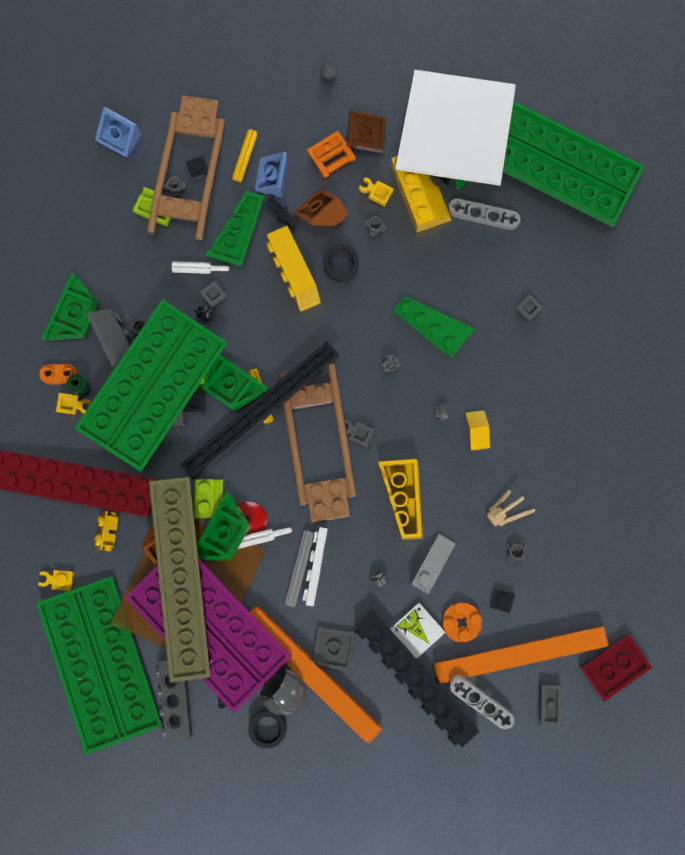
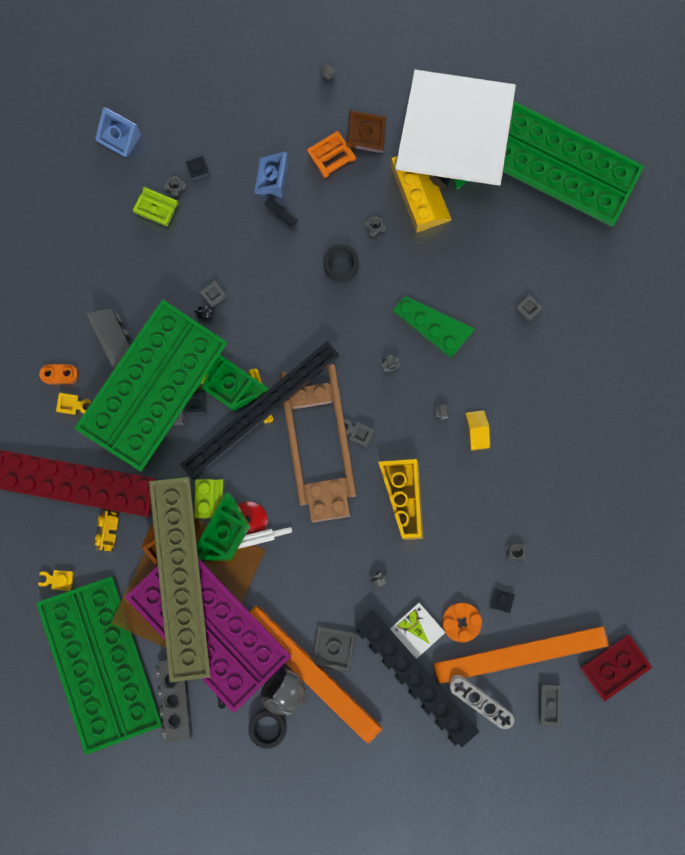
green wing [42,273,100,341] -> none
dark green brick [66,374,89,396] -> none
dark grey plate [130,318,148,336] -> none
medium nougat plate [147,95,225,240] -> none
white axle [172,261,229,274] -> none
green wing [206,191,265,267] -> none
yellow axle [232,129,257,182] -> none
yellow wedge [266,226,321,312] -> none
light grey axle [285,530,315,607] -> none
dark orange slope [294,188,349,226] -> none
white plate [303,527,328,606] -> none
yellow plate [359,177,394,207] -> none
light grey slope [410,534,456,594] -> none
light grey beam [449,199,520,230] -> none
tan plant [486,490,535,527] -> none

